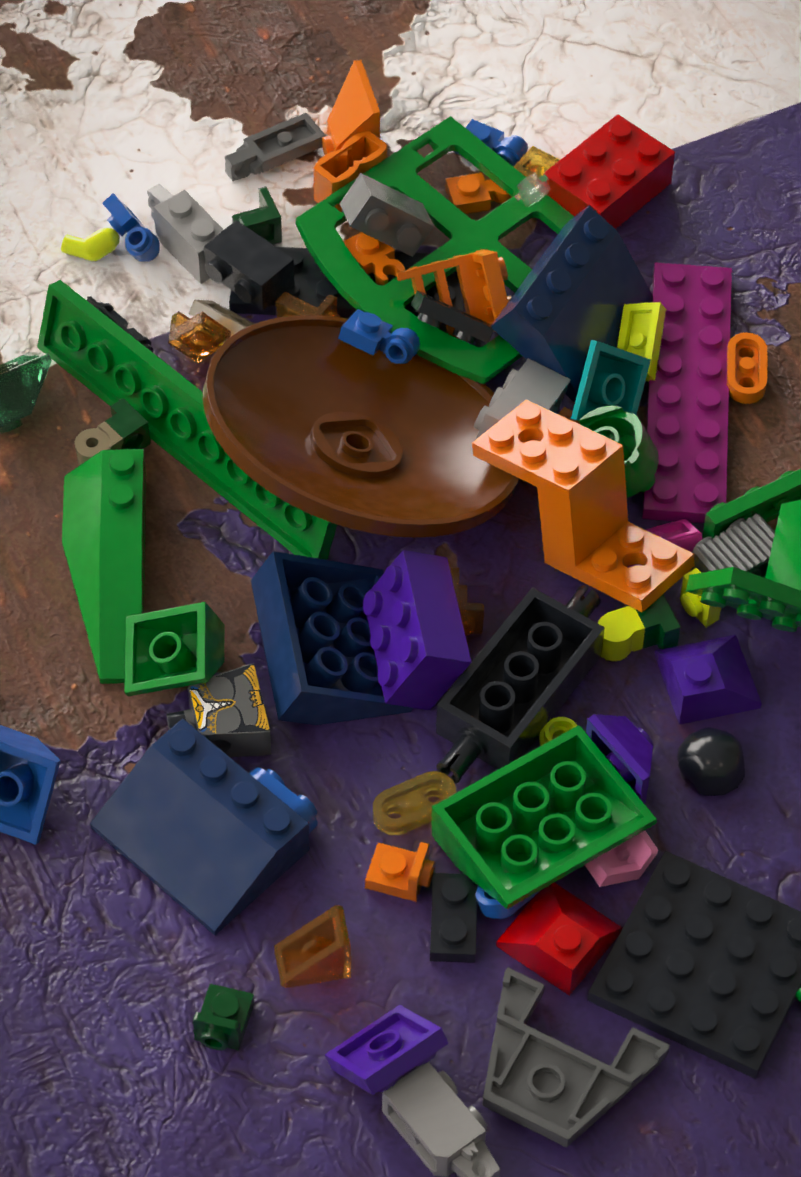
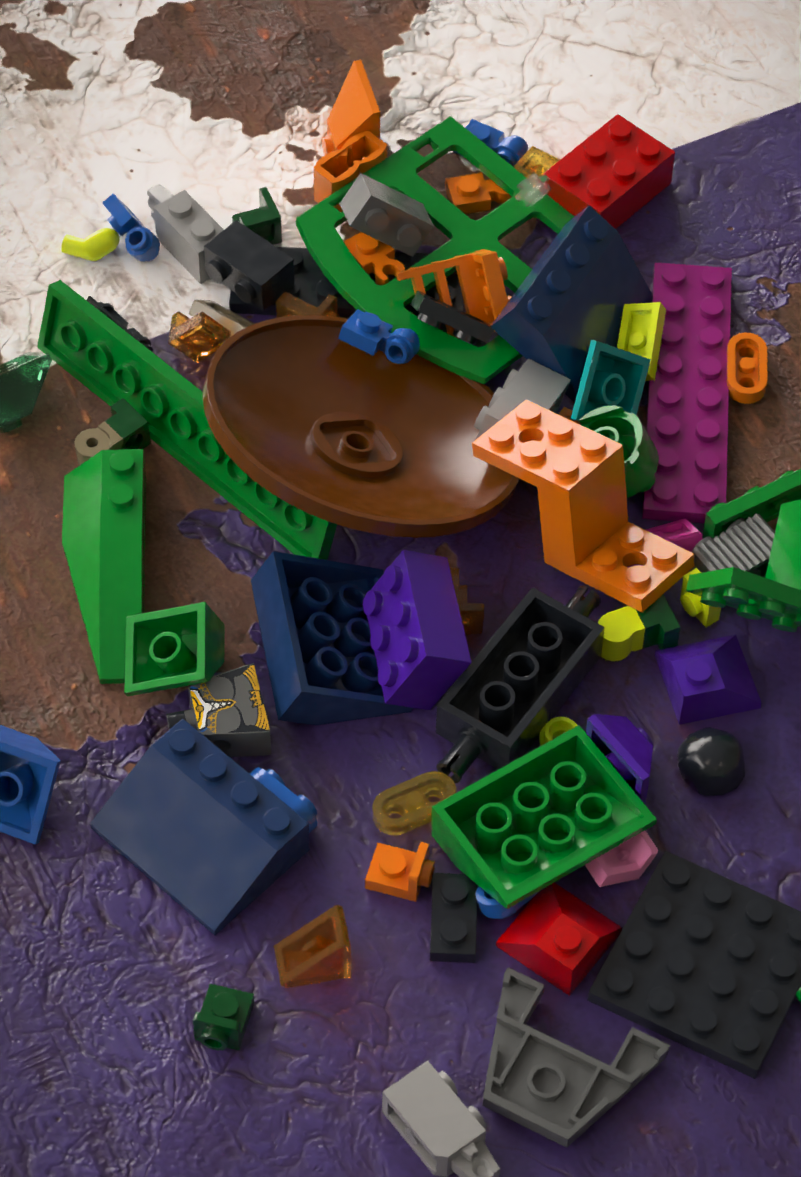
dark grey hinge [225,113,326,181] -> none
dark purple plate [325,1005,449,1095] -> none

